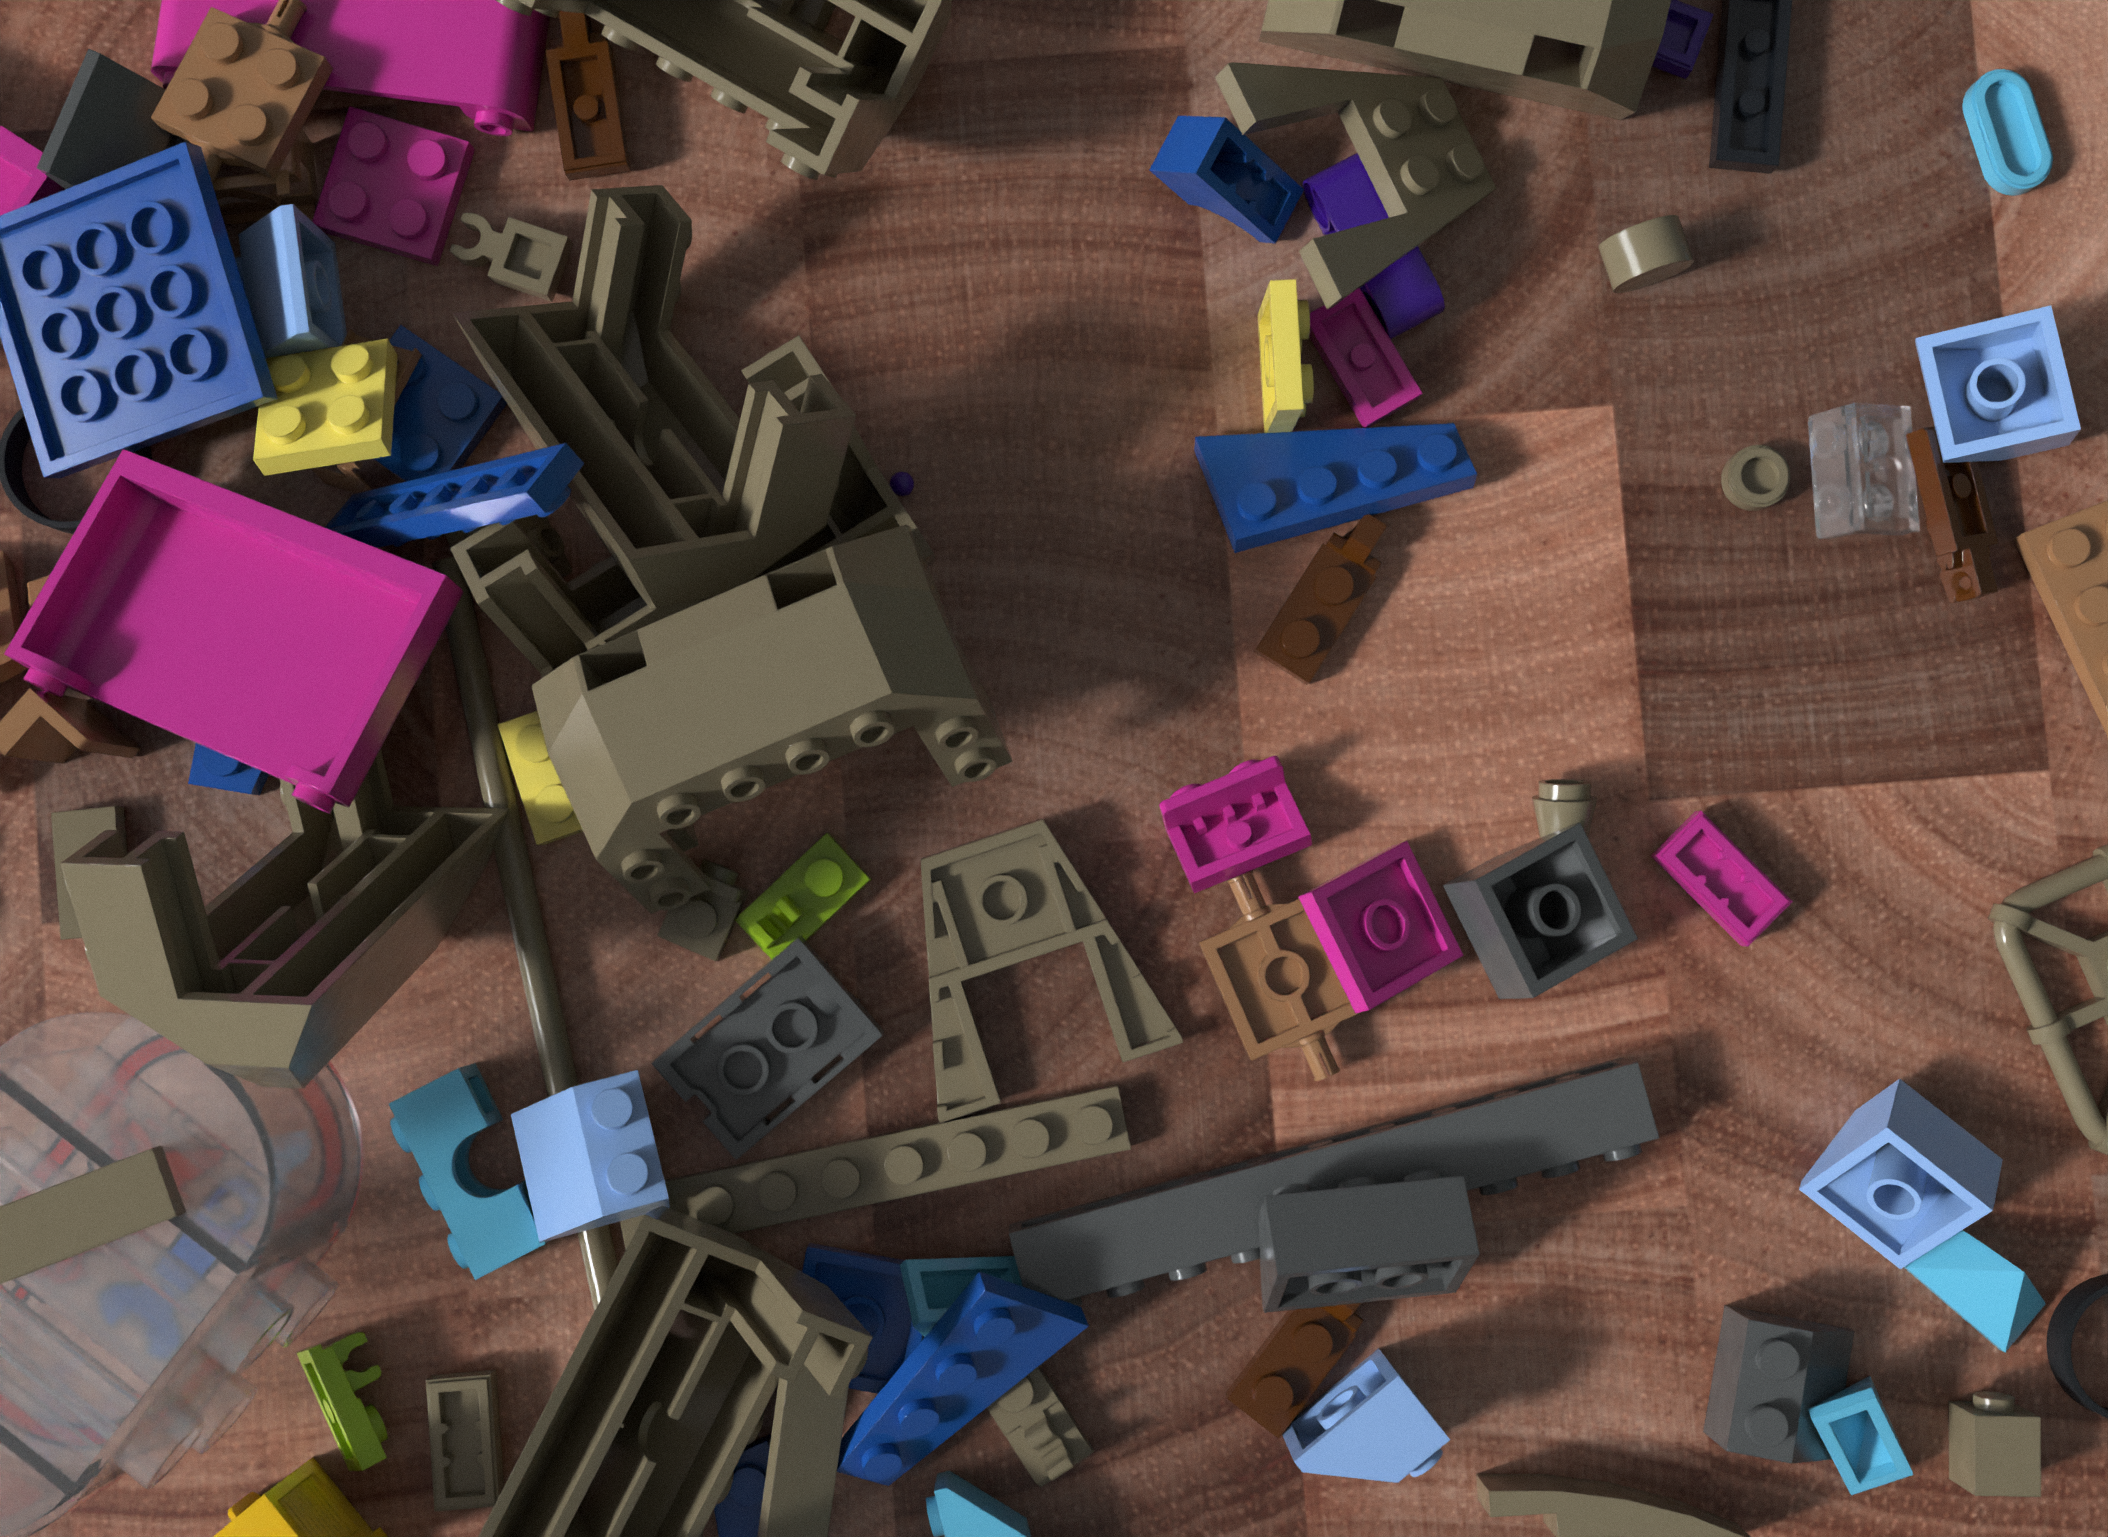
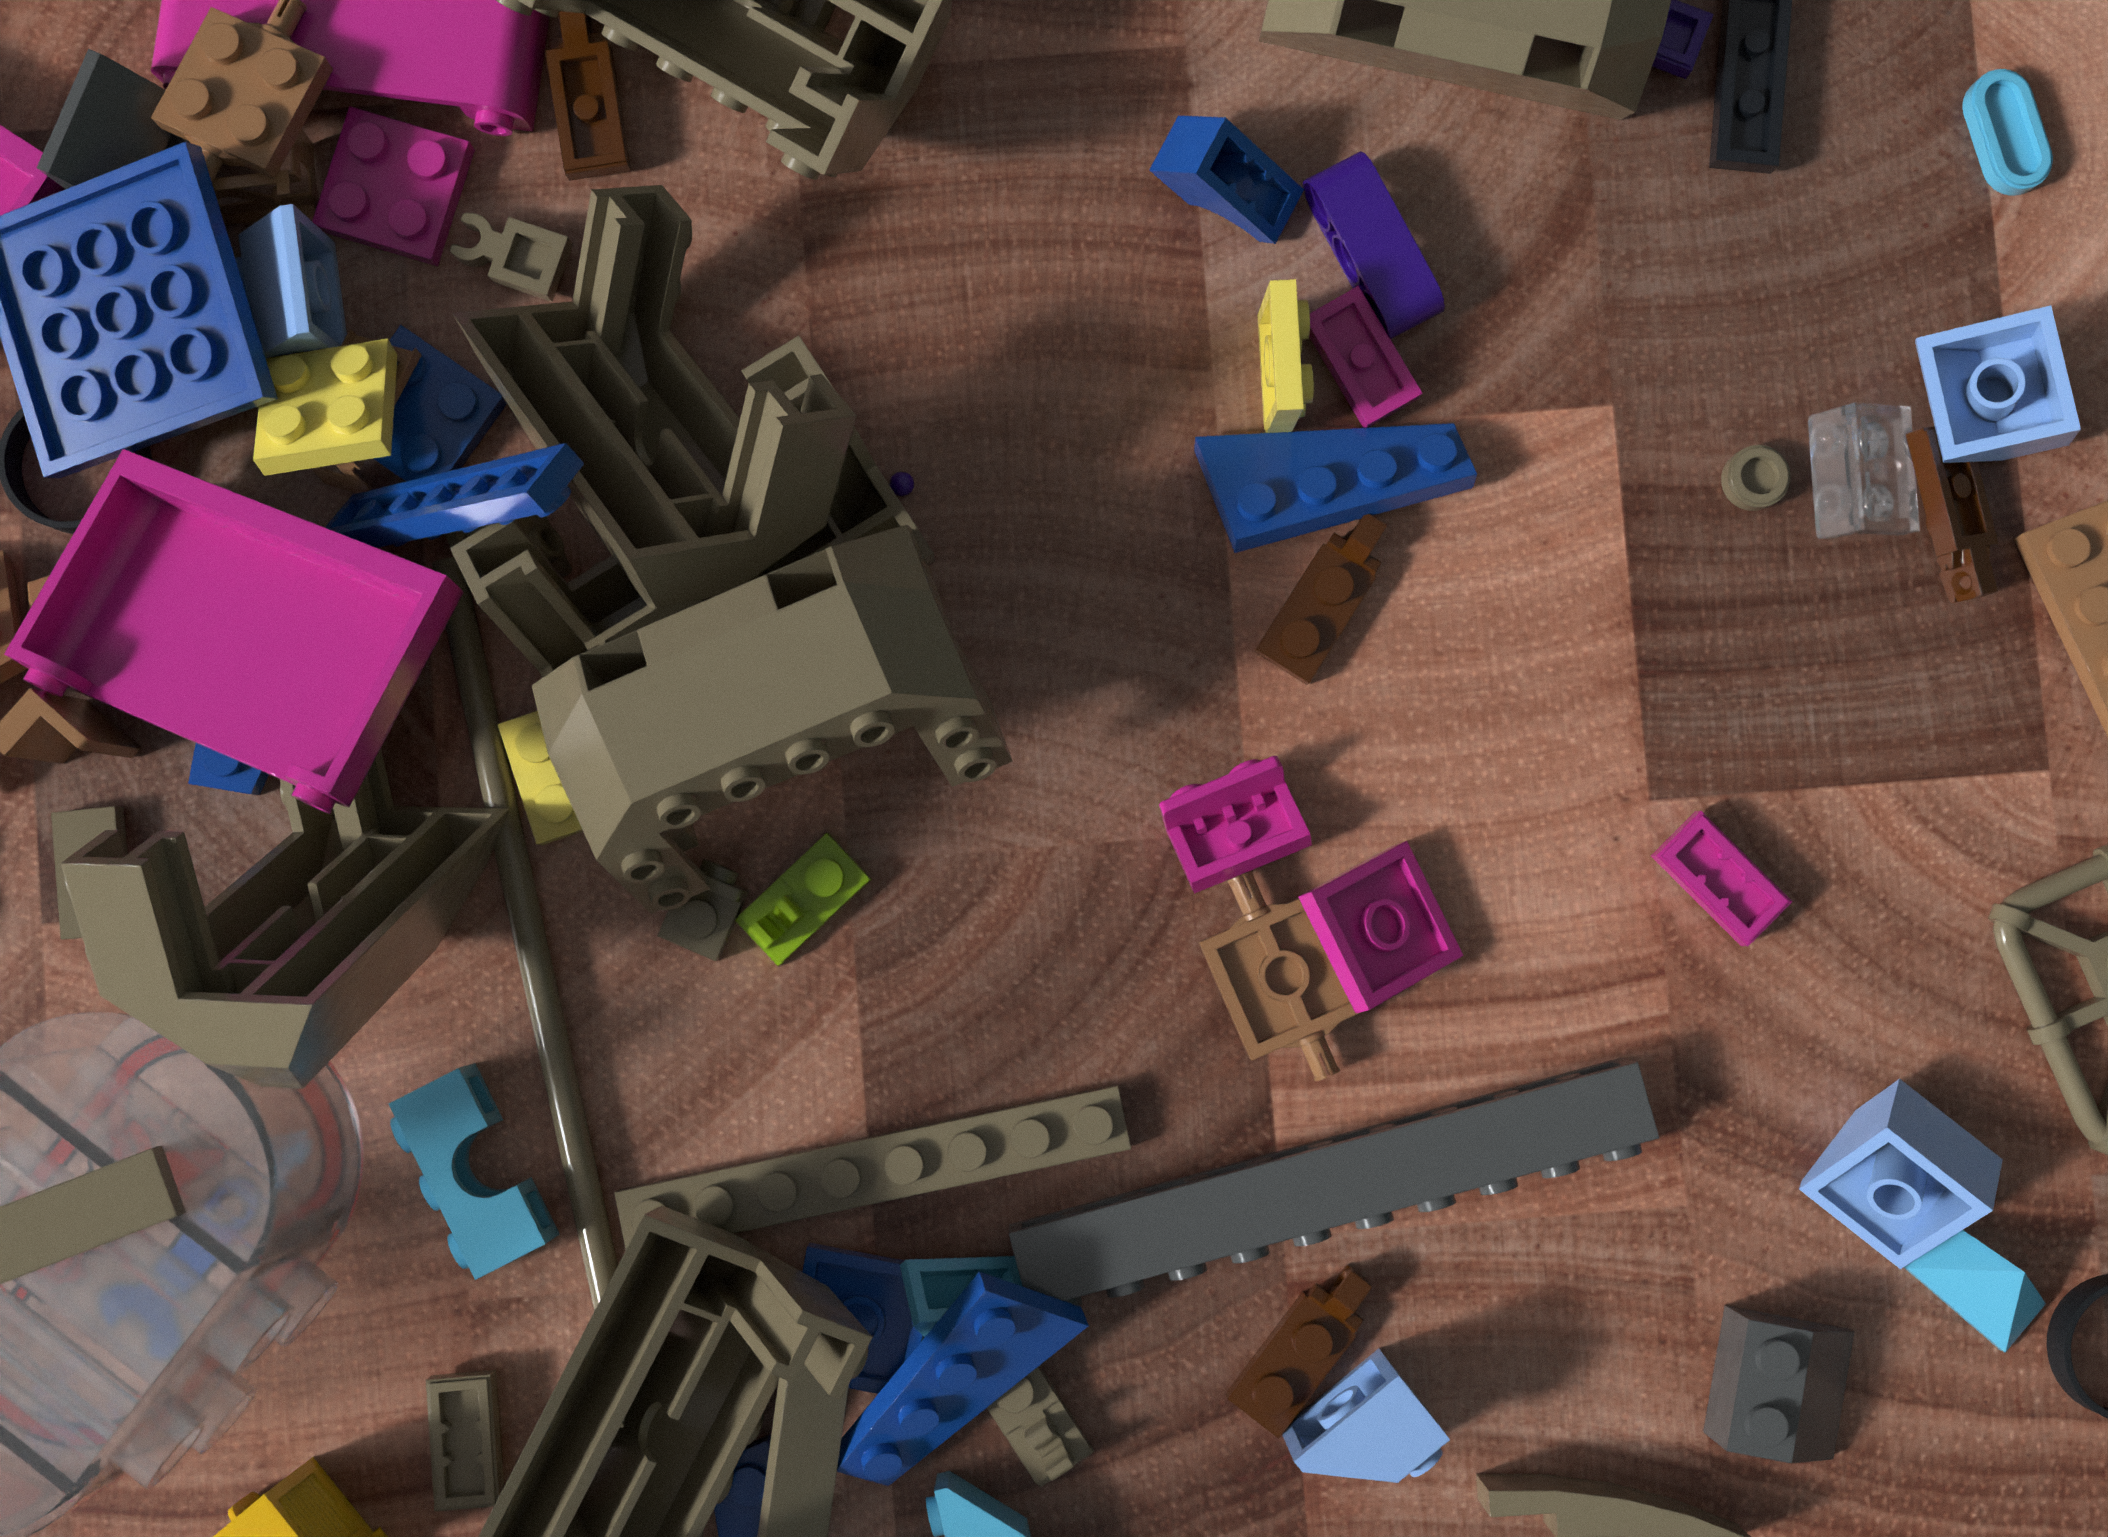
lime plate [296,1332,388,1471] -> none
light blue slope [511,1070,670,1243] -> none
dark grey piece [651,935,884,1160] -> none
dark tan wing [921,819,1183,1123] -> none
dark tan wing [1215,62,1496,309] -> none
dark grey slope [1258,1170,1480,1313] -> none
dark grey slope [1443,823,1638,999] -> none
dark tan cone [1532,779,1597,838] -> none
dark tan piece [1598,215,1694,293] -> none
medium azure slope [1808,1376,1914,1495] -> none
dark tan brick [1948,1391,2041,1497] -> none

